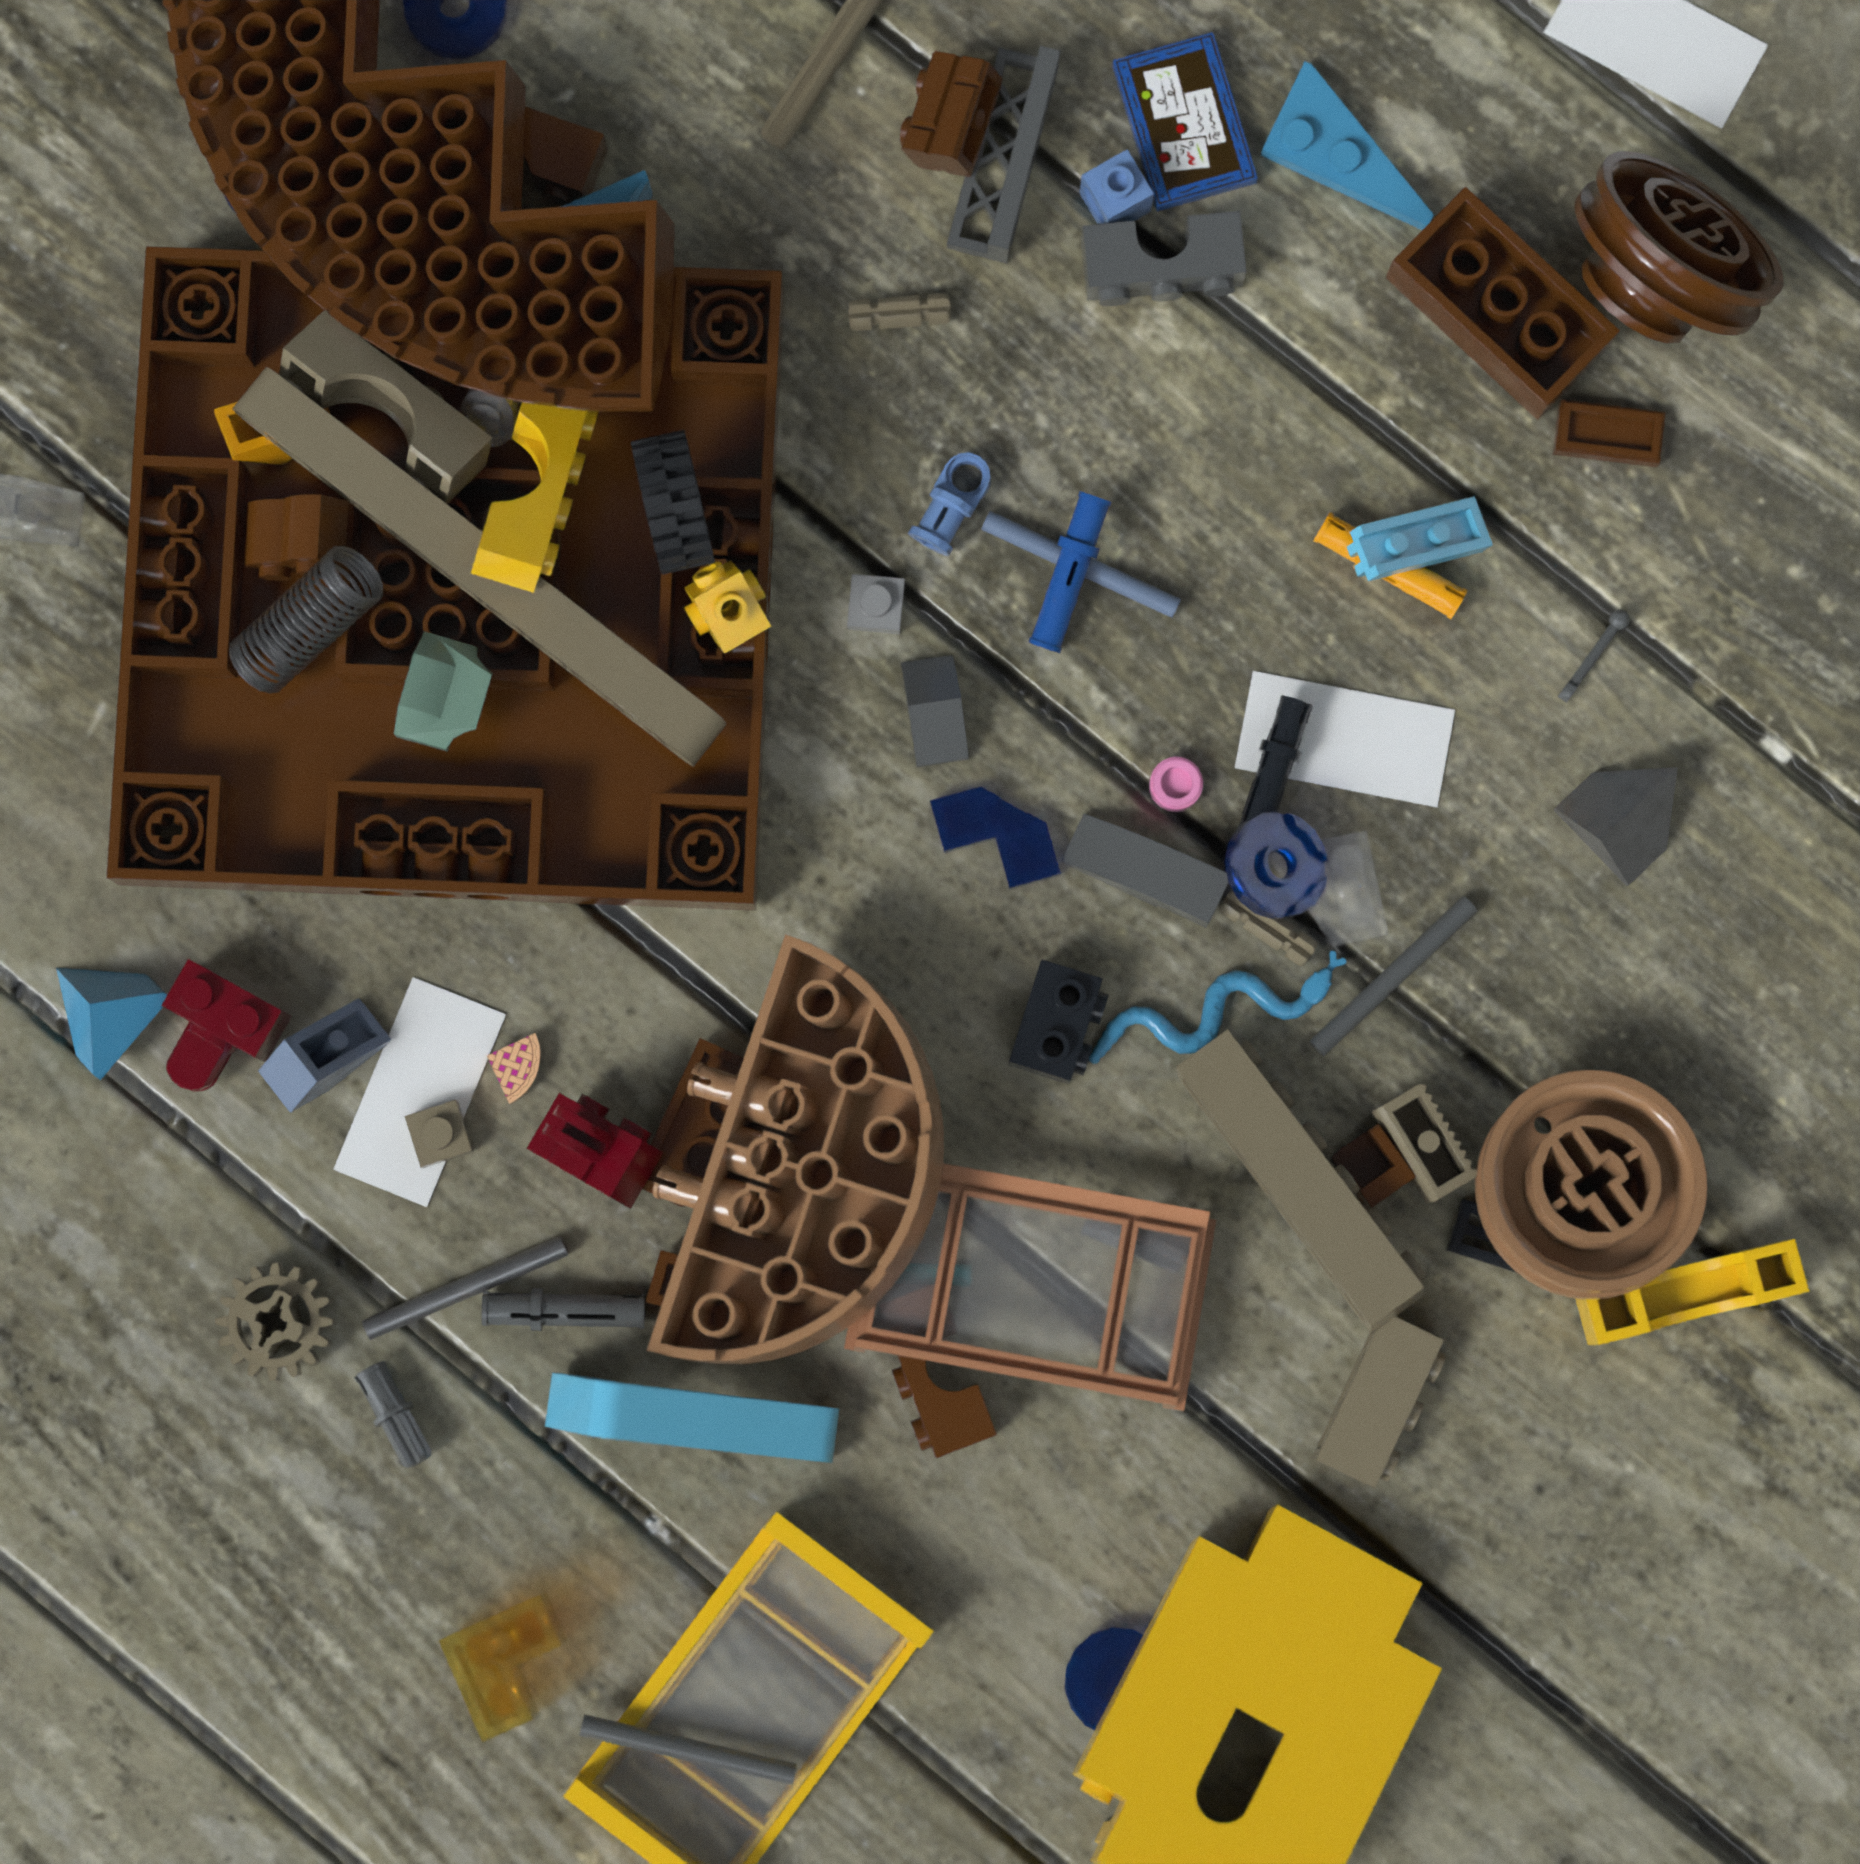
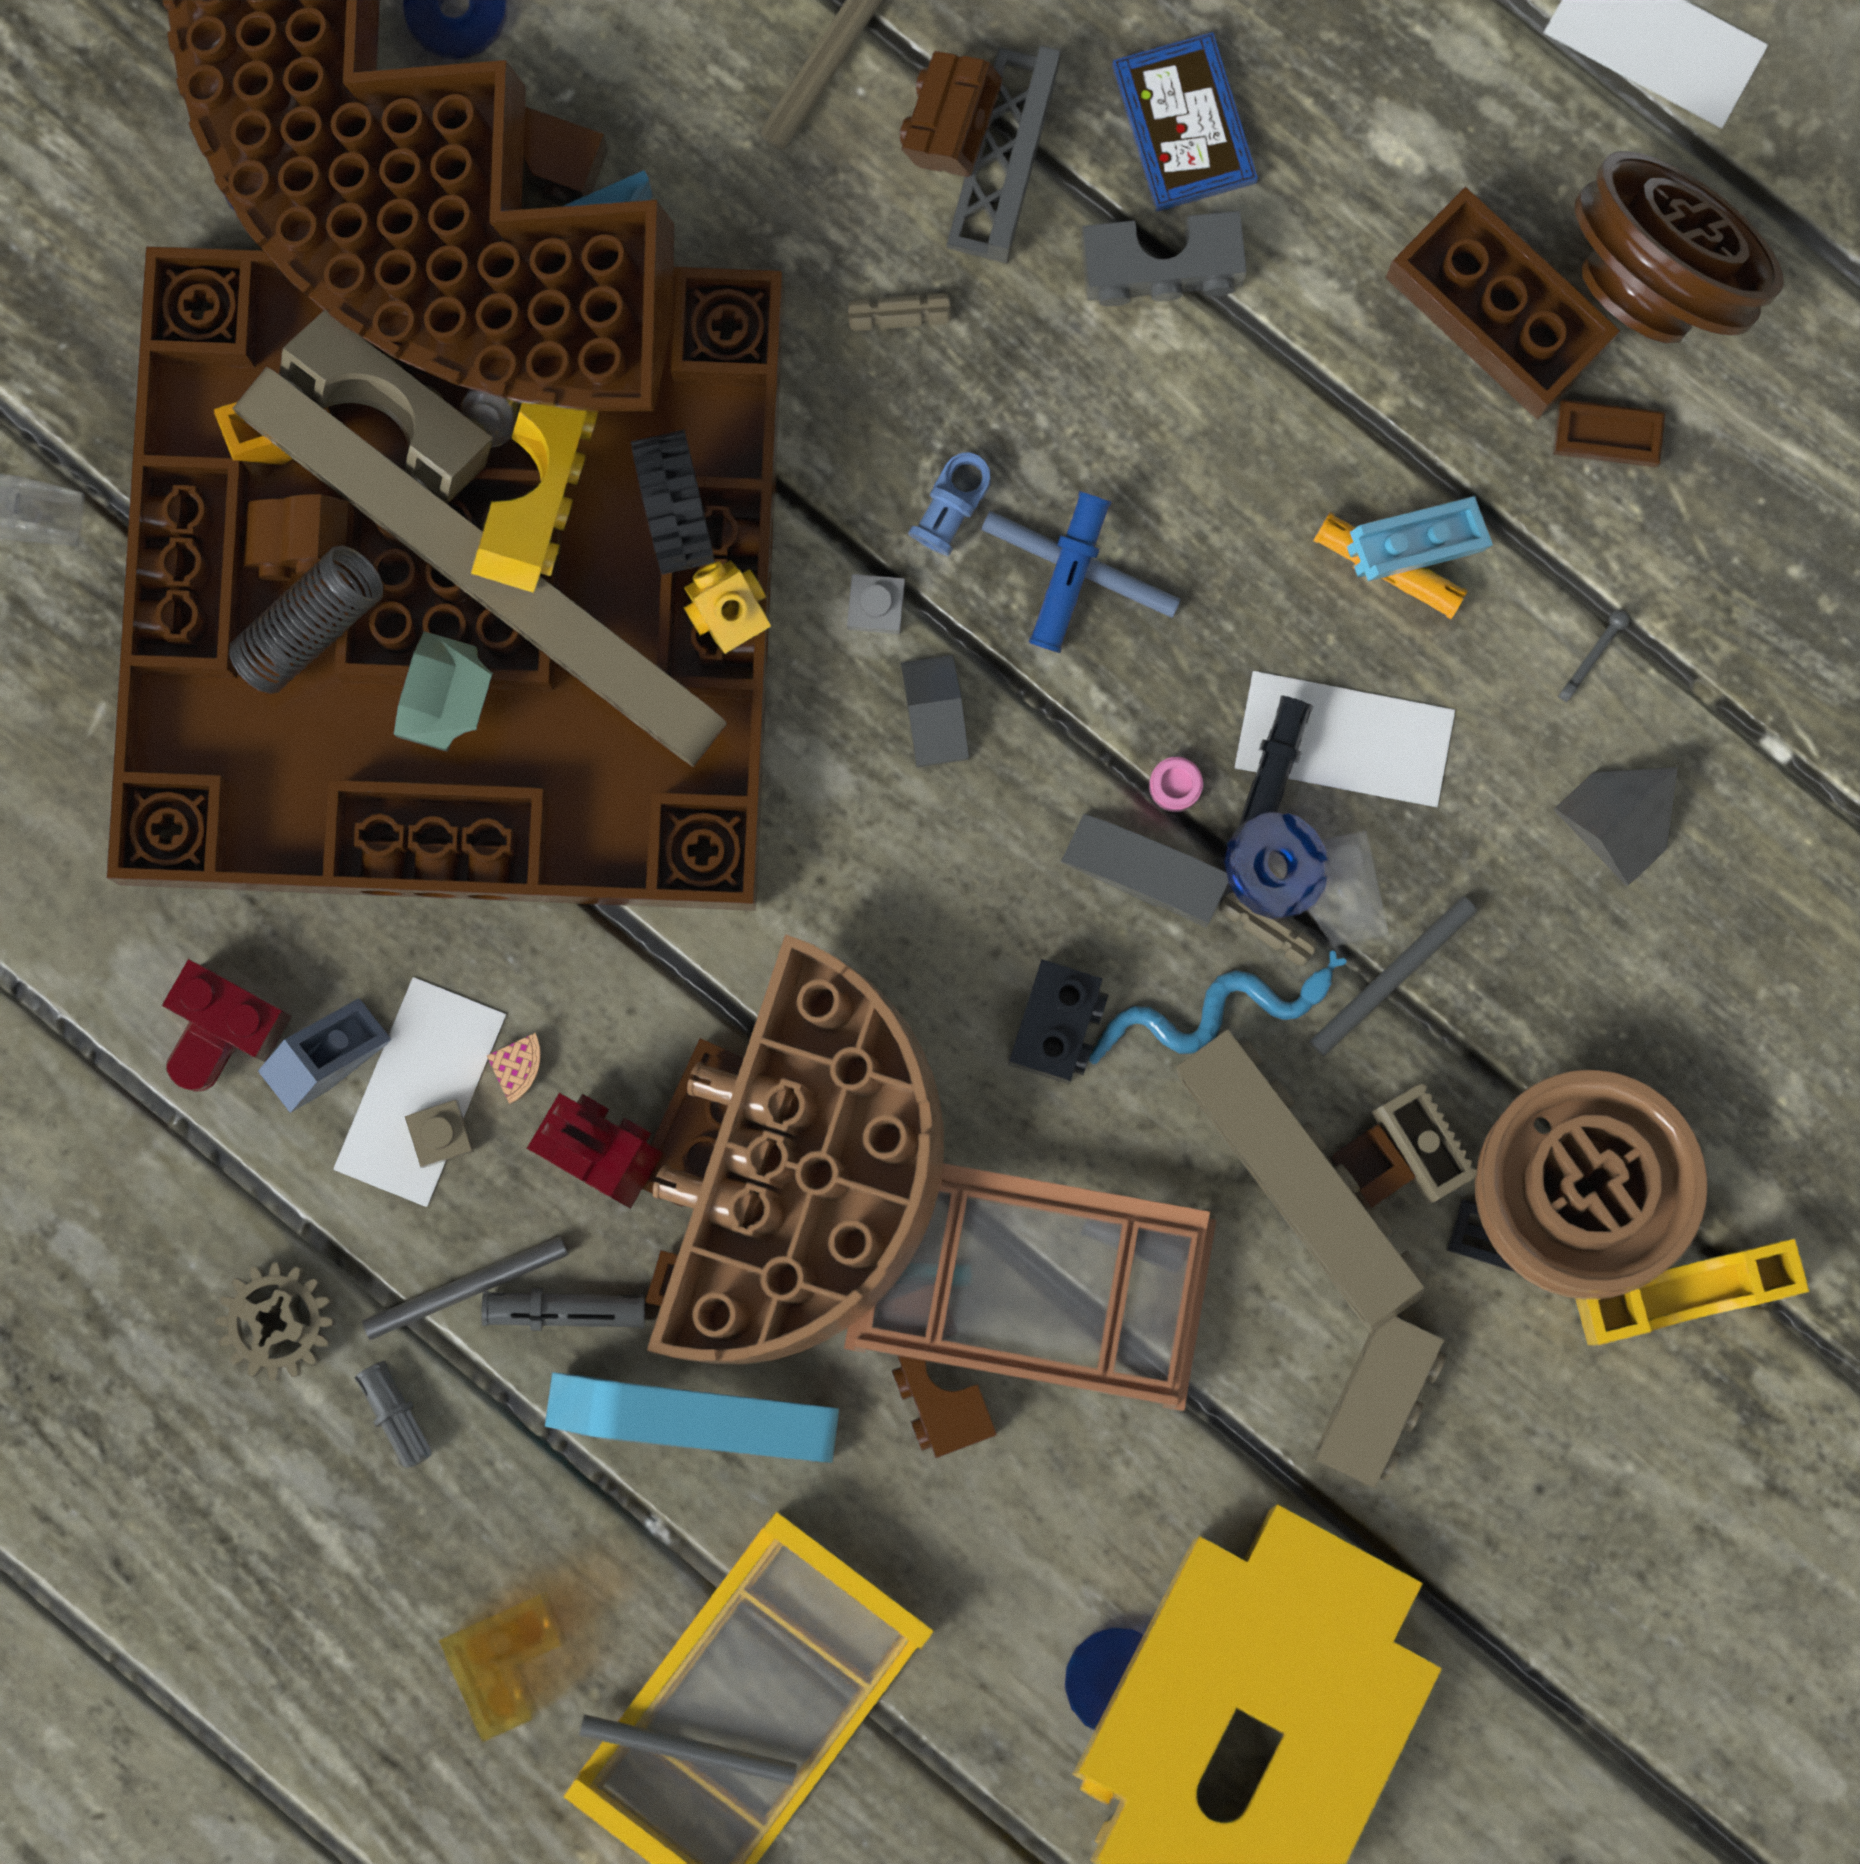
dark azure slope [56,968,168,1080] -> none
clear blue tile [930,786,1061,890] -> none
medium blue brick [1080,149,1154,224] -> none
dark azure wing [1261,61,1434,230] -> none

